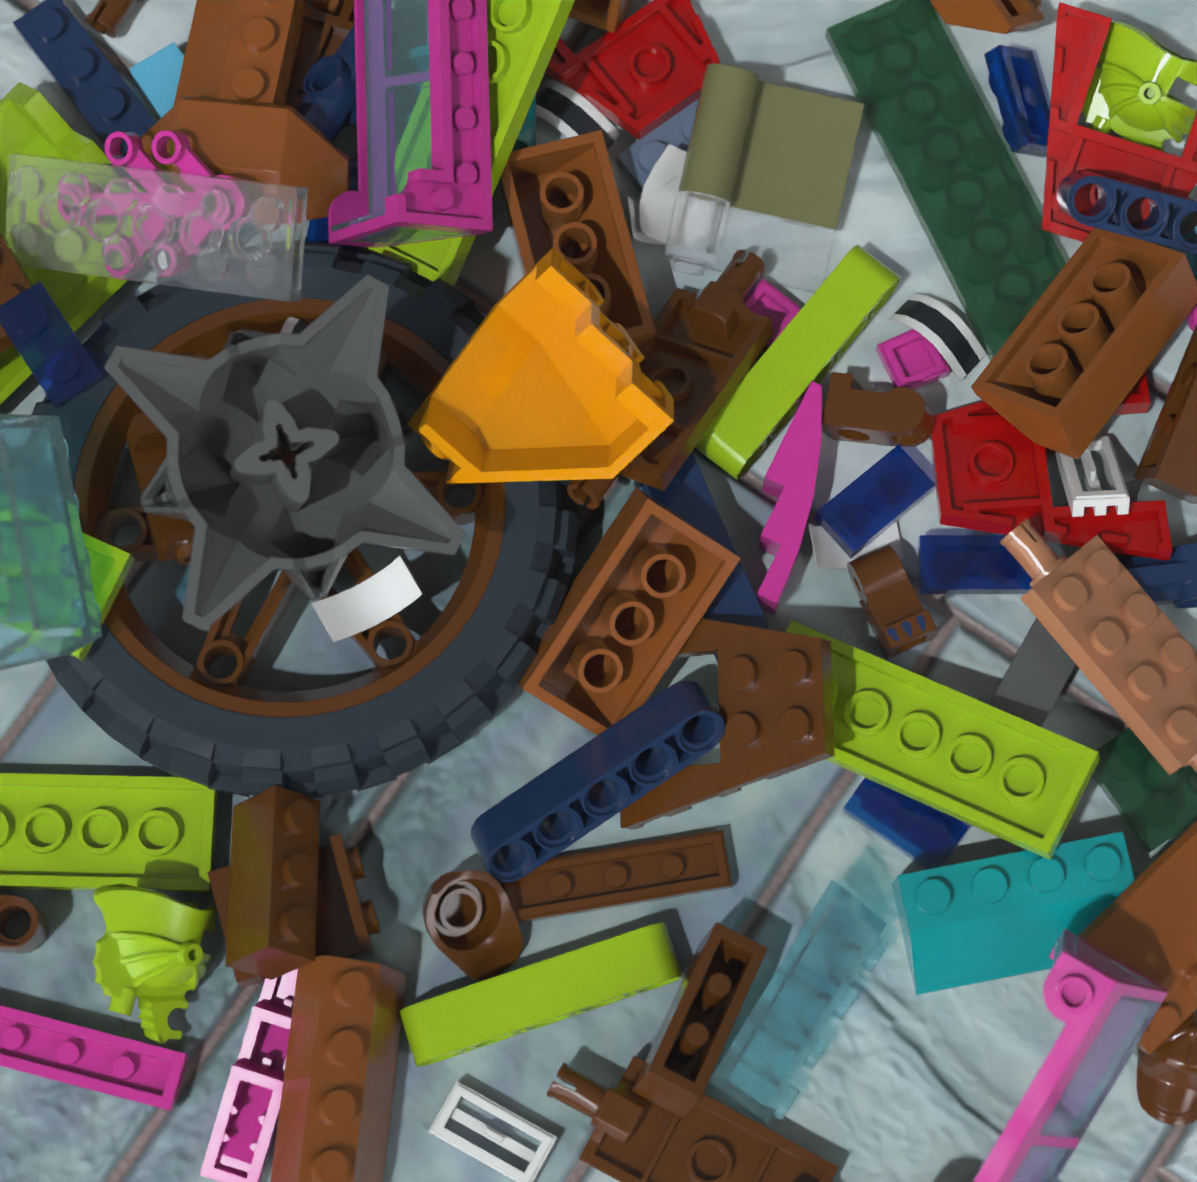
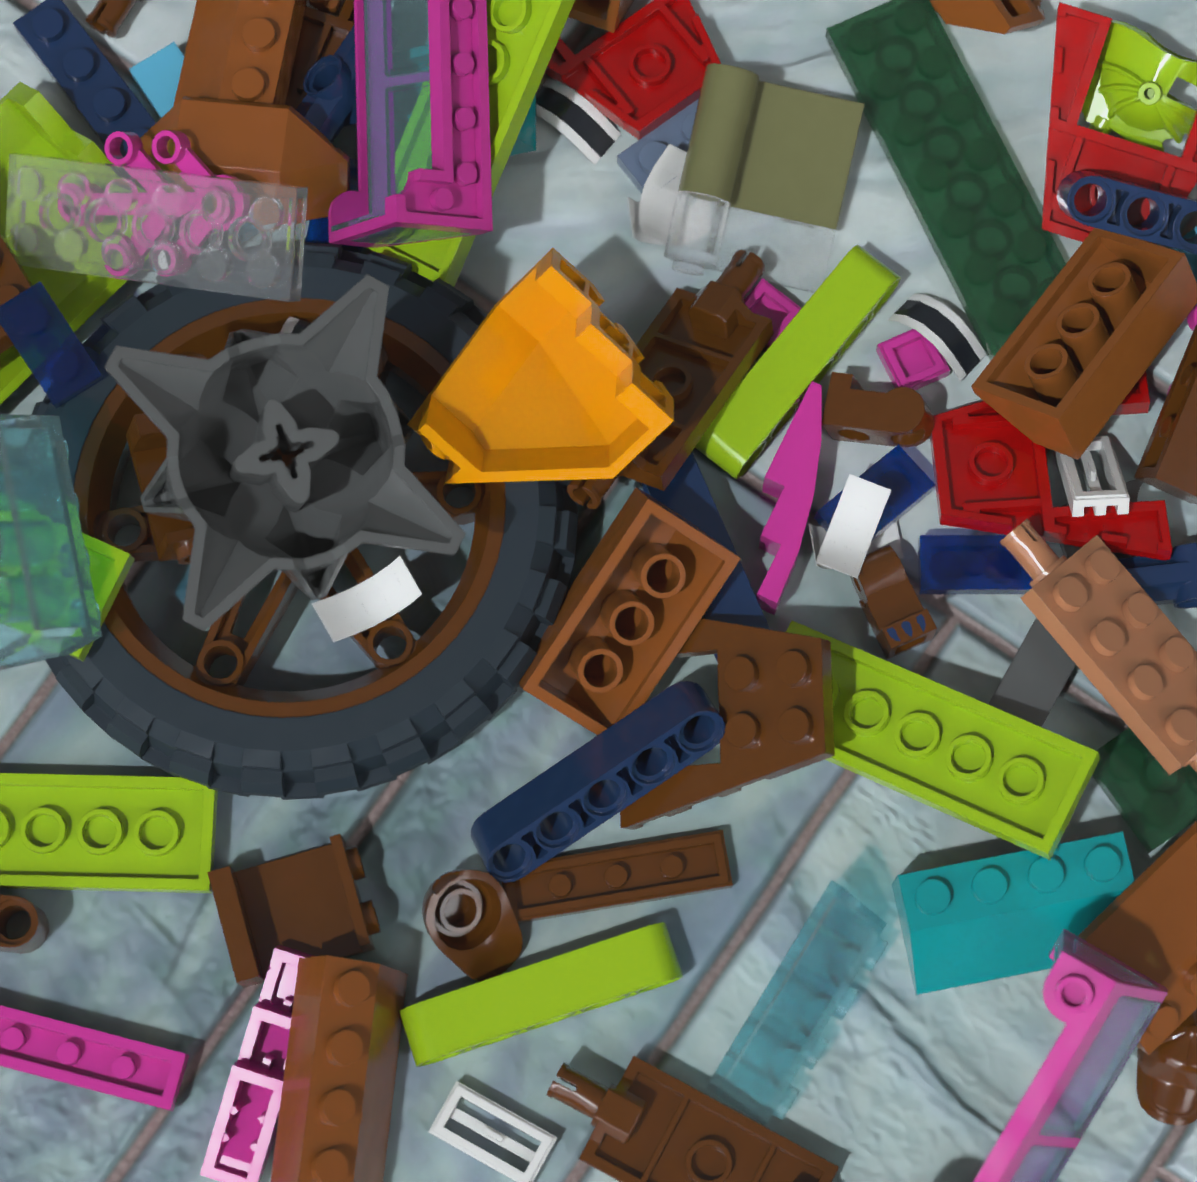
lime helmet [92,883,216,1044] -> none
reddish brown brick [225,785,320,980] -> none
dark orange slope [499,130,656,346] -> none
reddish brown brick [632,922,768,1118] -> none
clear blue plate [842,778,969,870] -> none
clear blue plate [984,45,1050,158] -> none
none -> white sticker [816,474,891,579]

